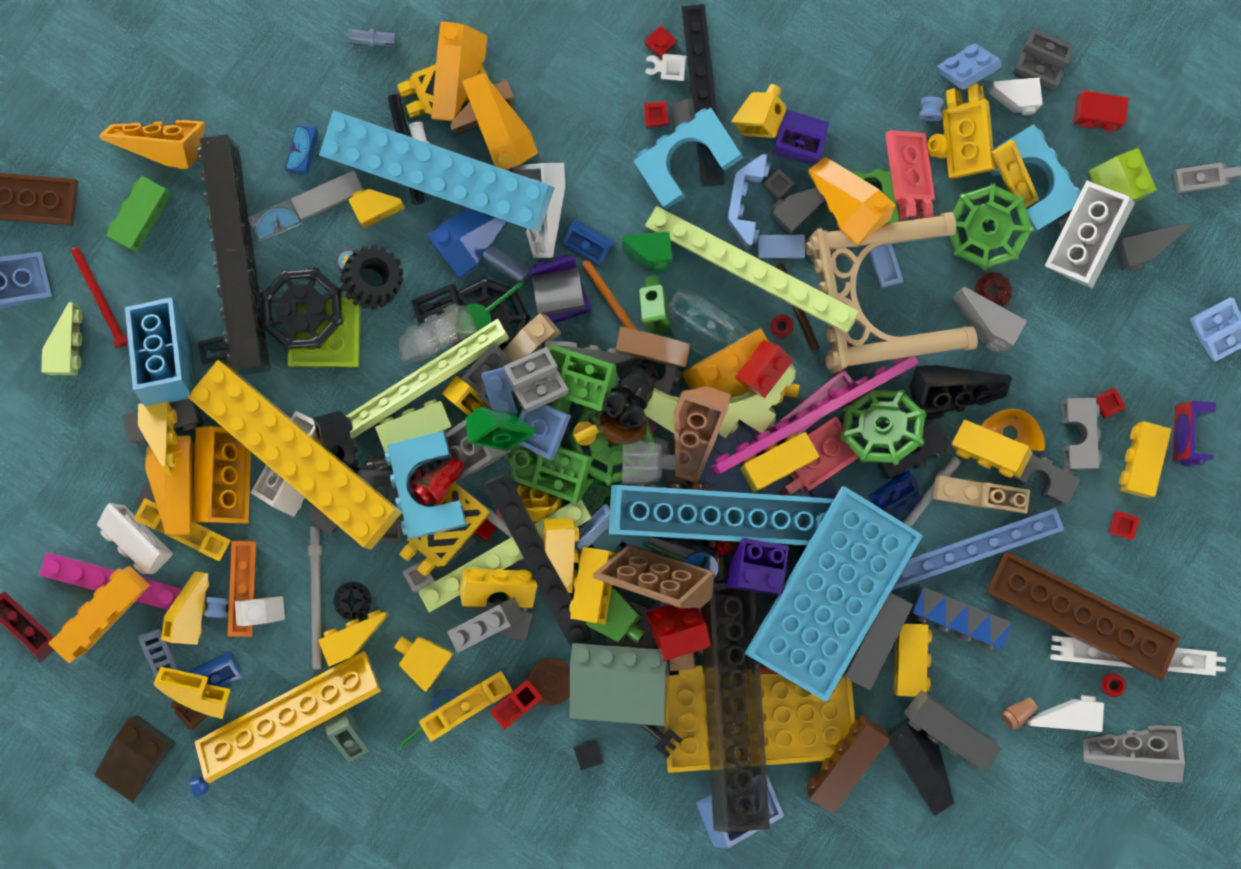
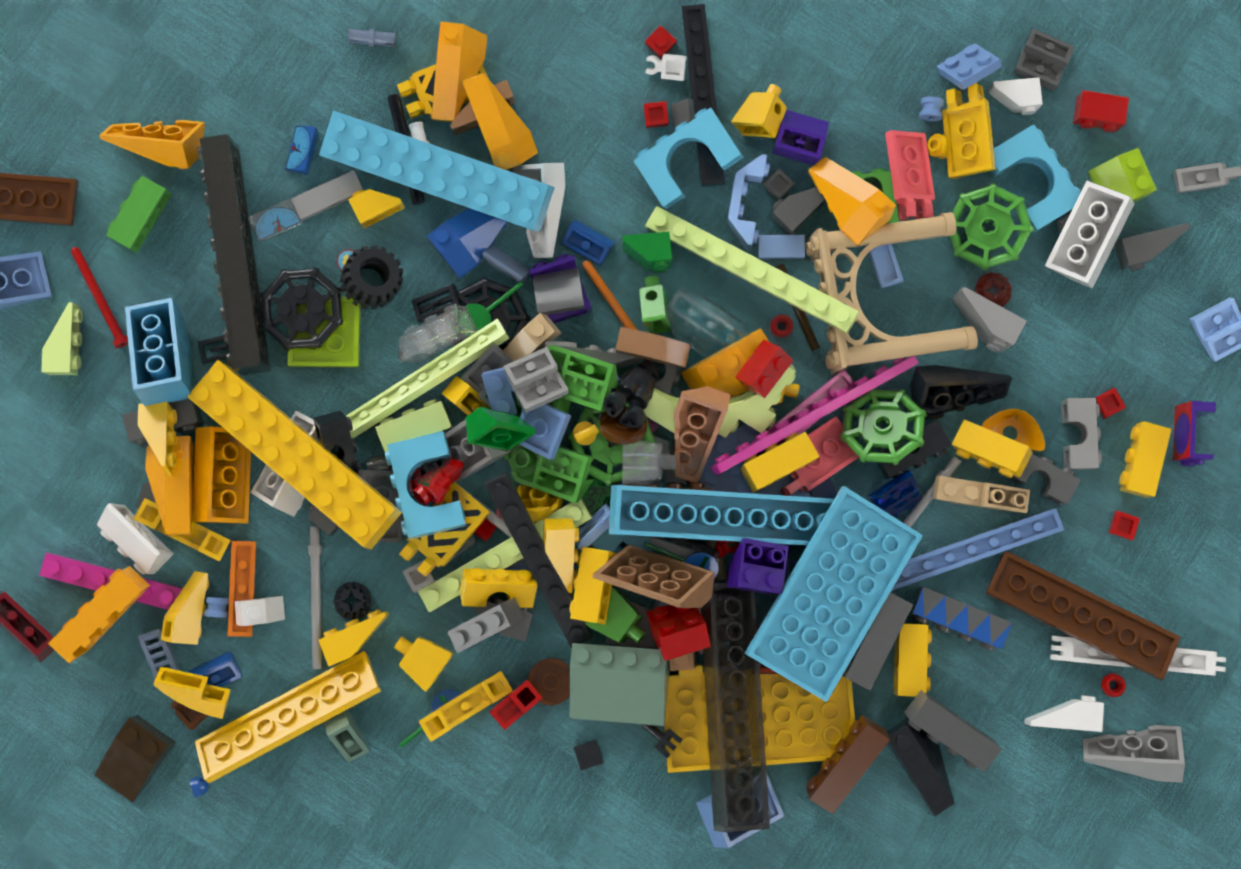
yellow tile [991,140,1039,208] -> none
nougat cone [1001,698,1038,730] -> none

